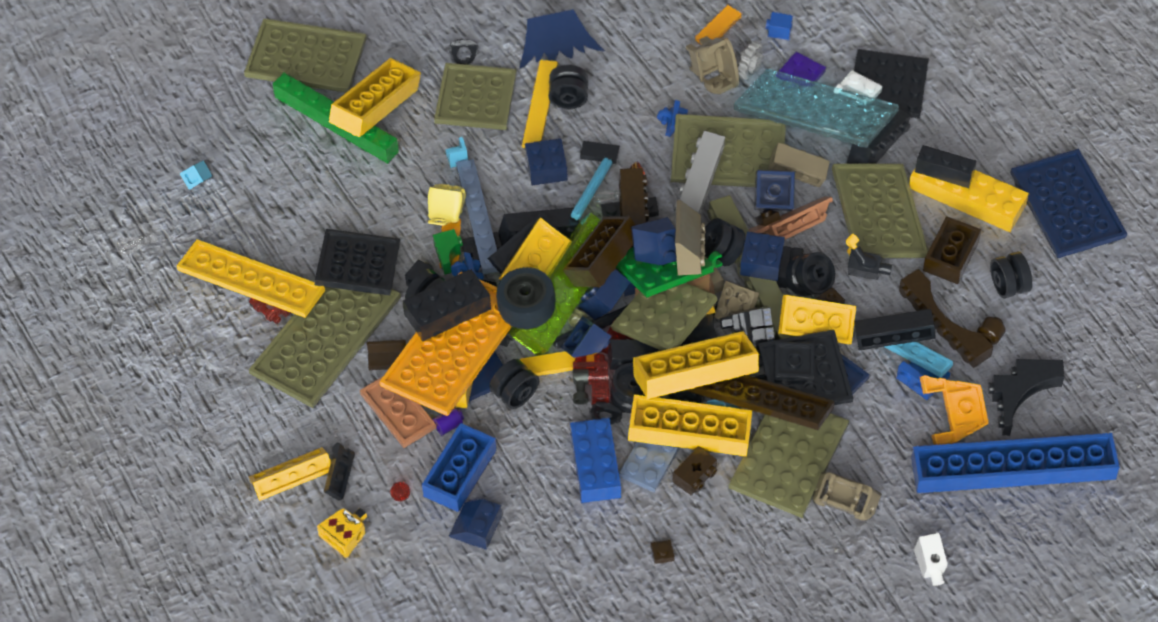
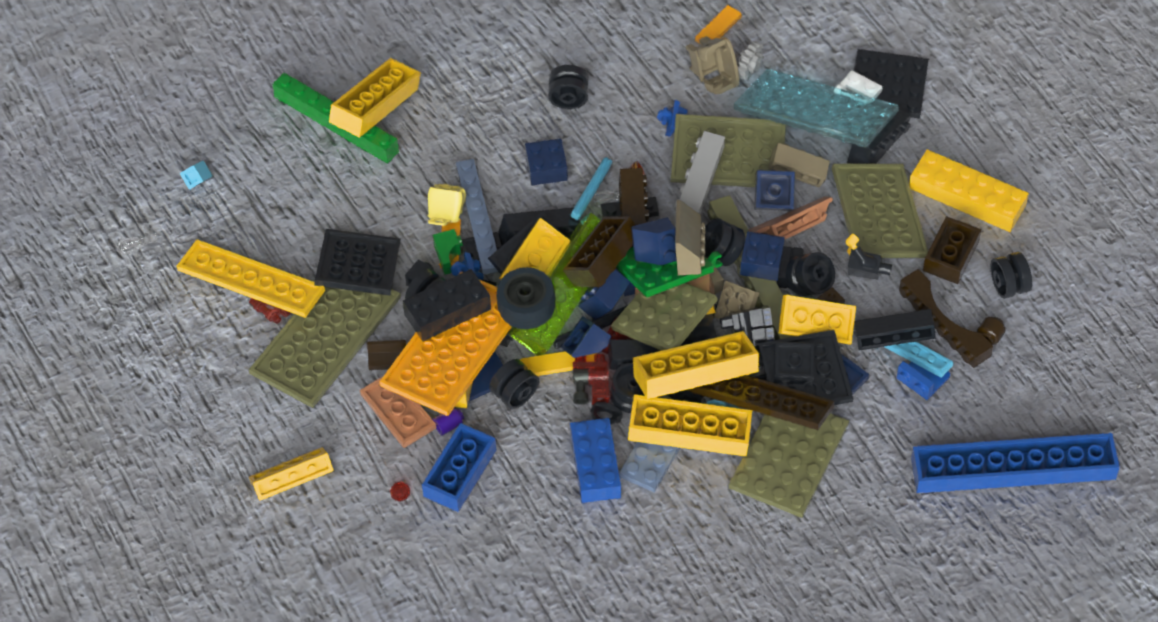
olive plate [244,18,367,93] -> none
yellow torso [317,508,367,558] -> none
black plate [323,442,355,501] -> none
olive plate [434,63,517,130] -> none
medium azure panel [445,137,468,168] -> none
black piece [449,39,479,65] -> none
dark blue slope [449,499,502,550] -> none
dark blue piece [519,9,605,69] -> none
yellow tile [522,60,558,148] -> none
olive plate [568,308,588,327] -> none
black tile [580,141,619,164] -> none
dark brown plate [651,540,675,564] -> none
dark brown brick [673,446,717,496] -> none
dark brown plate [755,209,781,226] -> none
blue brick [766,12,793,40] -> none
dark purple plate [776,51,826,94] -> none
dark tan piece [813,472,882,521] -> none
white torso [914,533,947,586] -> none
black brick [915,145,977,188] -> none
light orange wing [920,375,989,445] -> none
black arch [988,359,1065,436] -> none
dark blue plate [1010,149,1127,259] -> none

